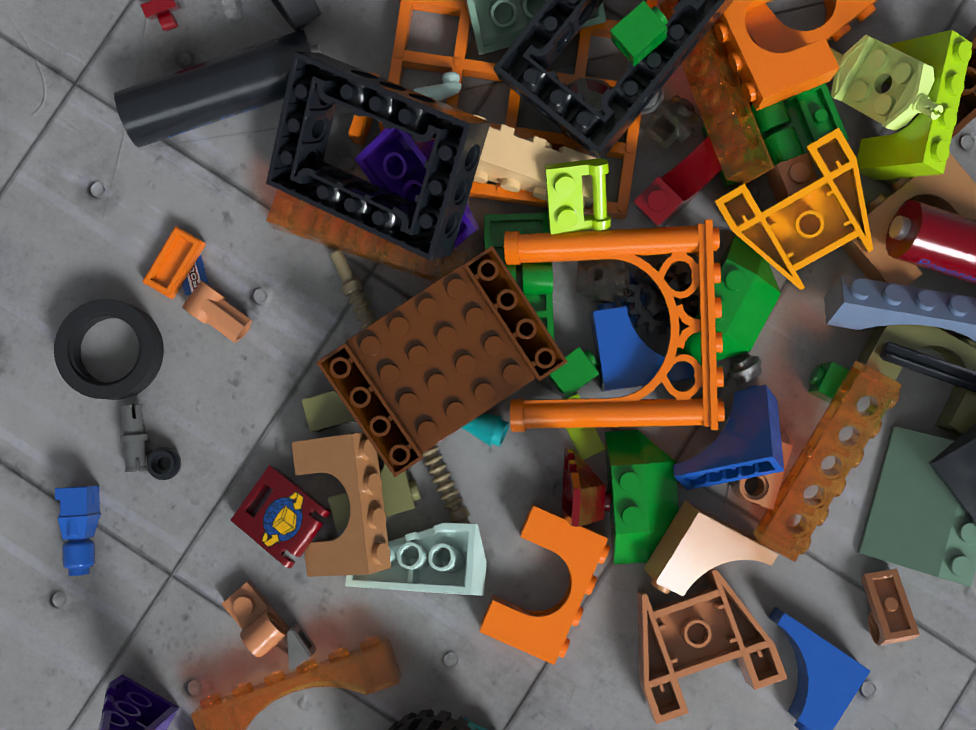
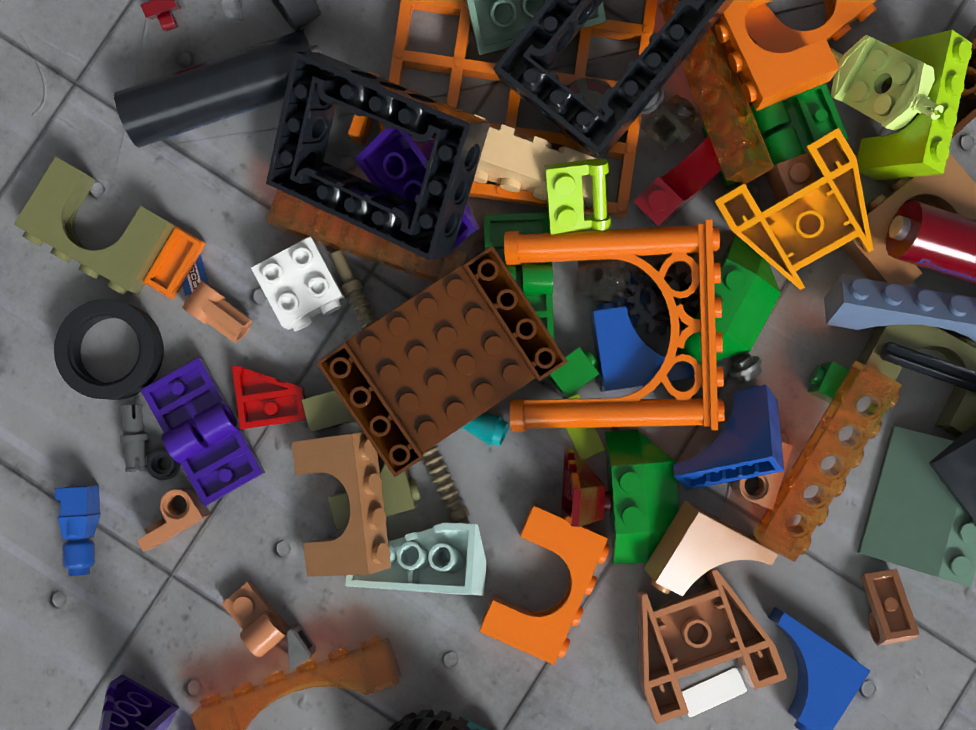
dark red container [230,465,331,568] -> none
light aqua arm [414,72,462,101] -> none
green brick [610,1,668,67] -> none
none -> olive arch [14,156,175,295]
none -> nougat plate [137,488,211,552]
none -> dark purple plate [141,357,265,506]
none -> red wing [232,366,307,430]
none -> white brick [251,236,346,331]
none -> white sticker [682,668,747,717]

